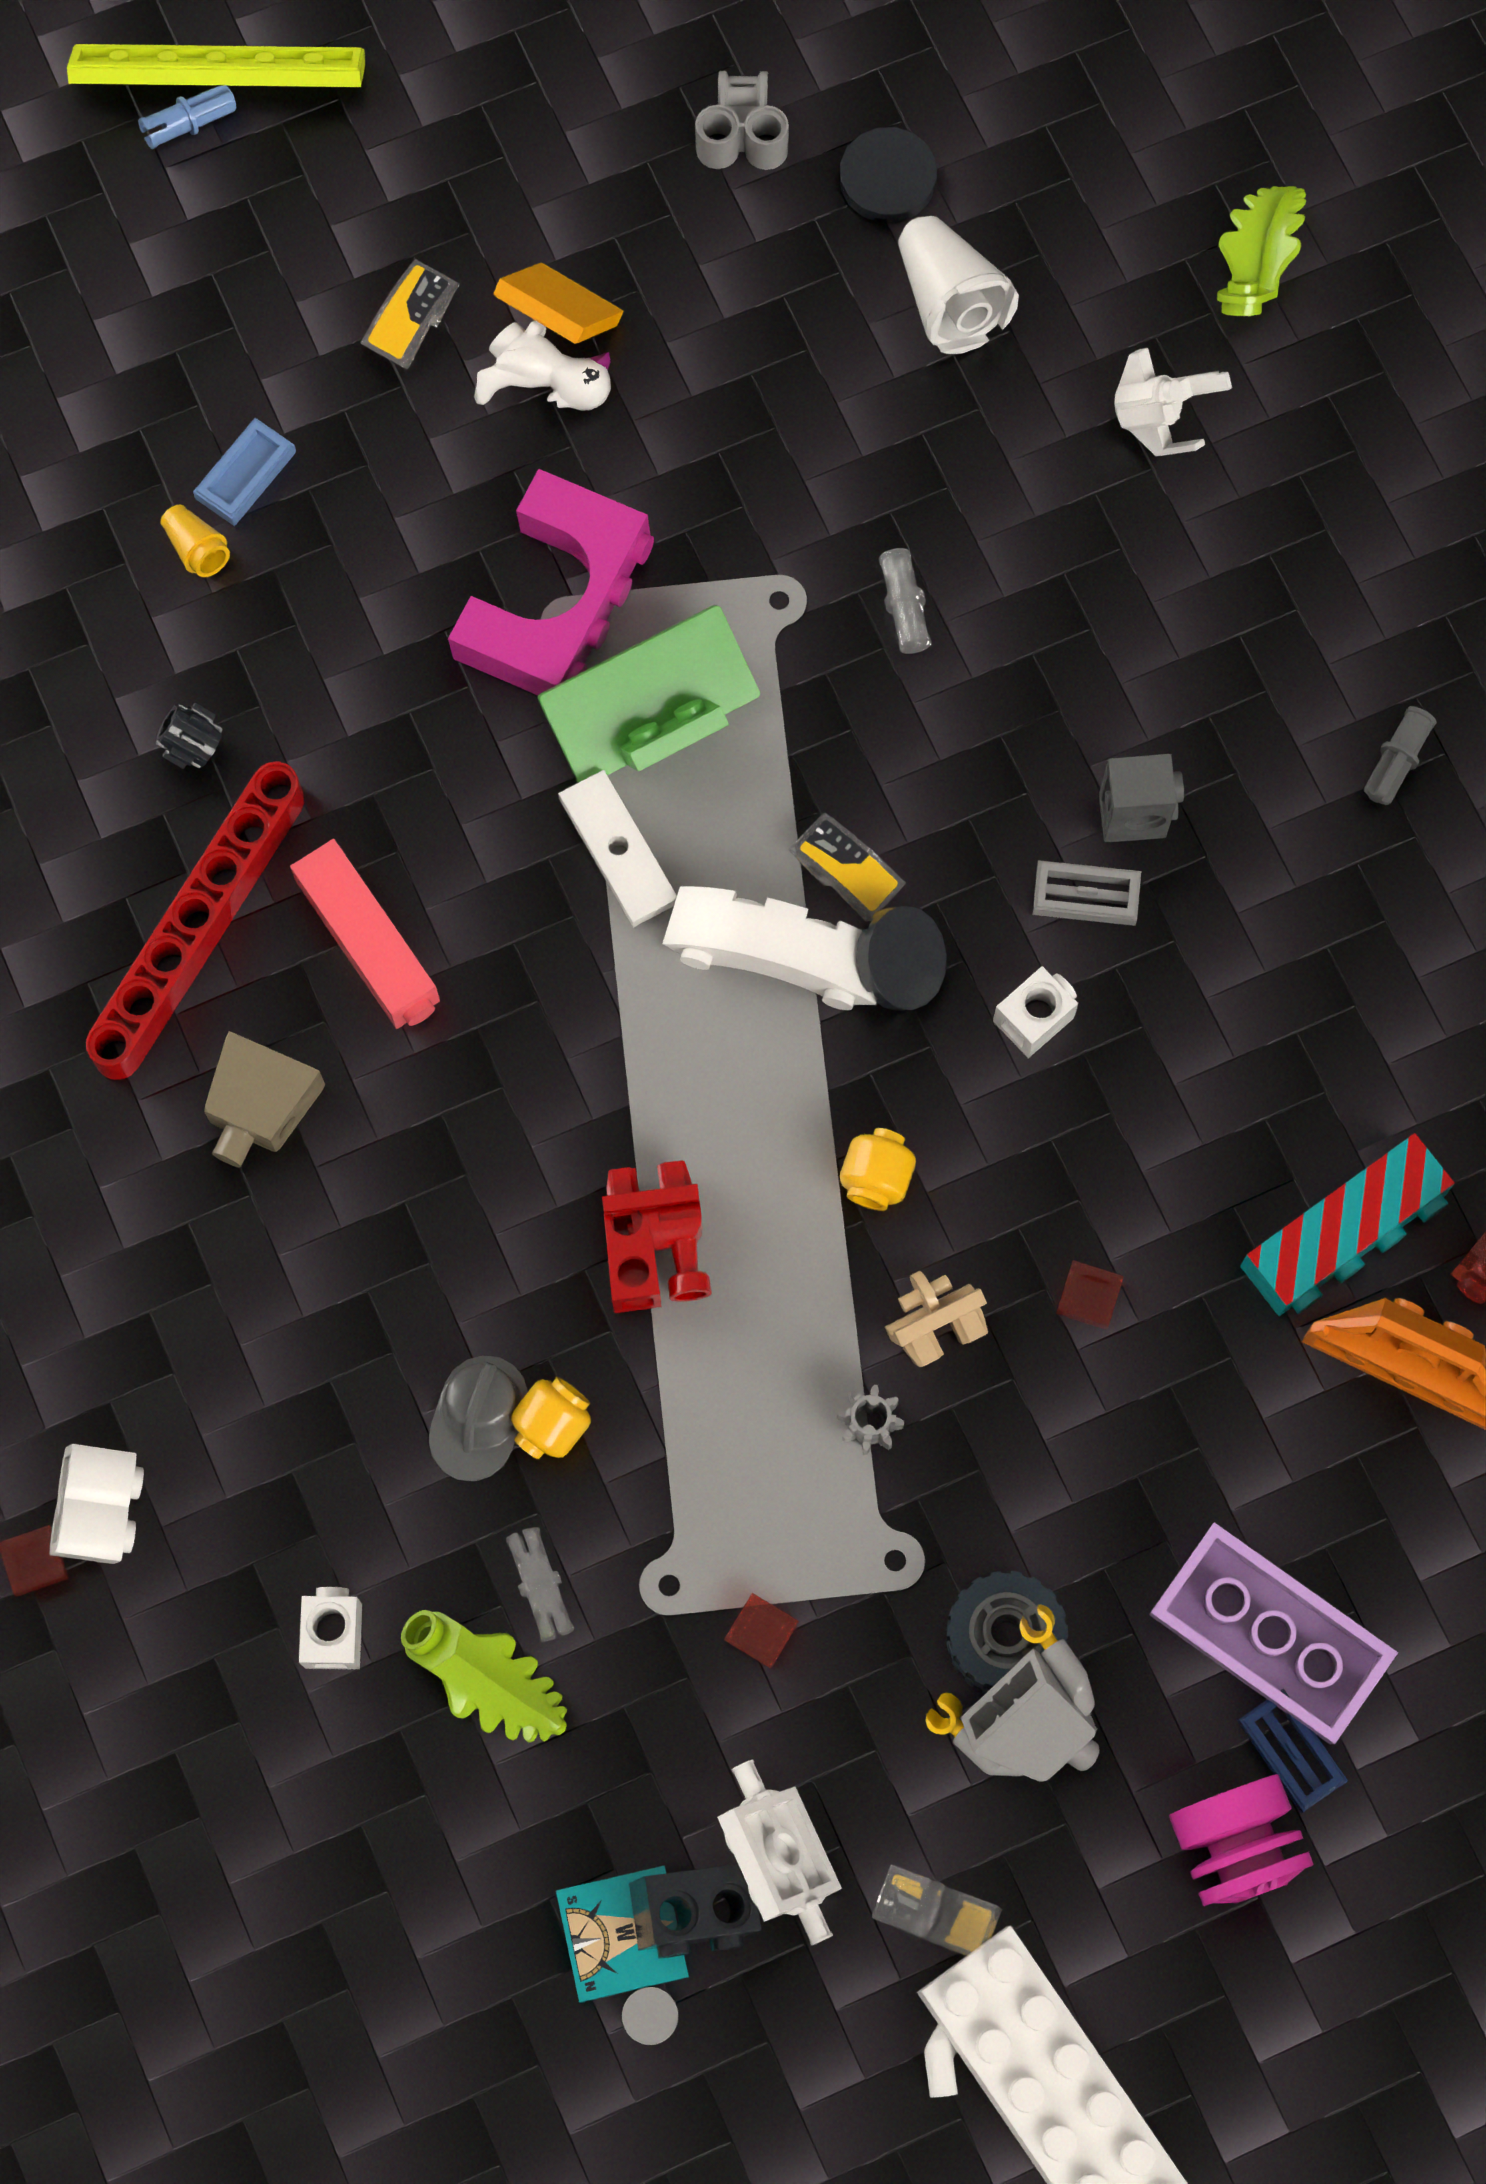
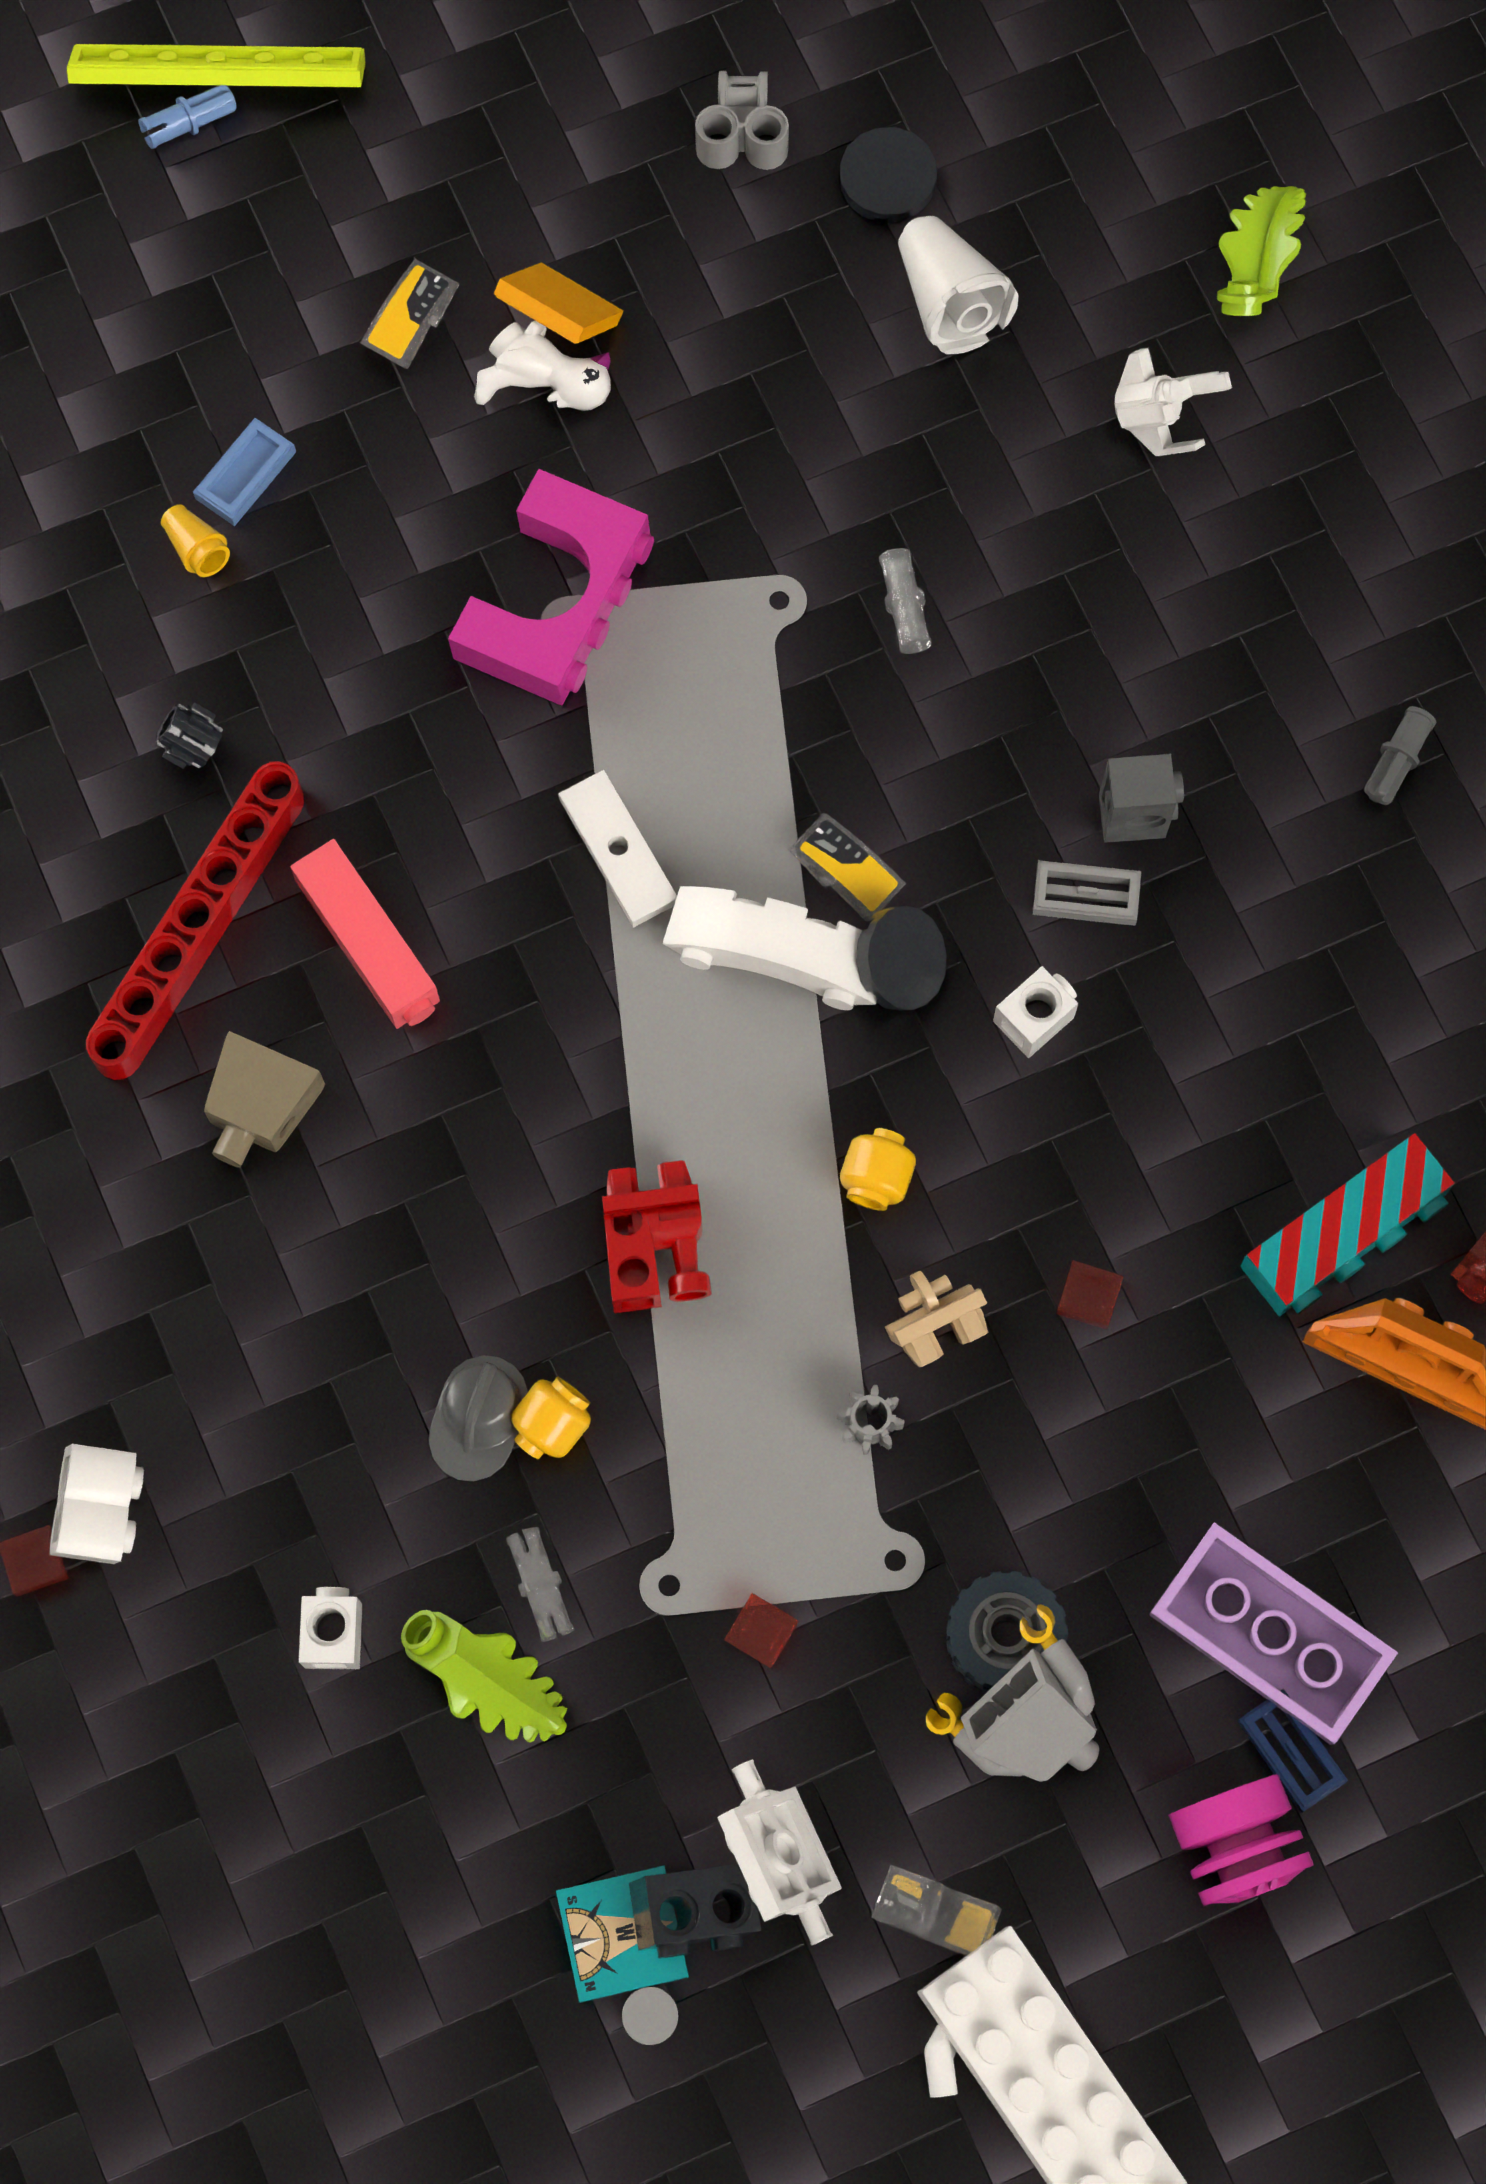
bright green bracket [538,605,760,783] -> none

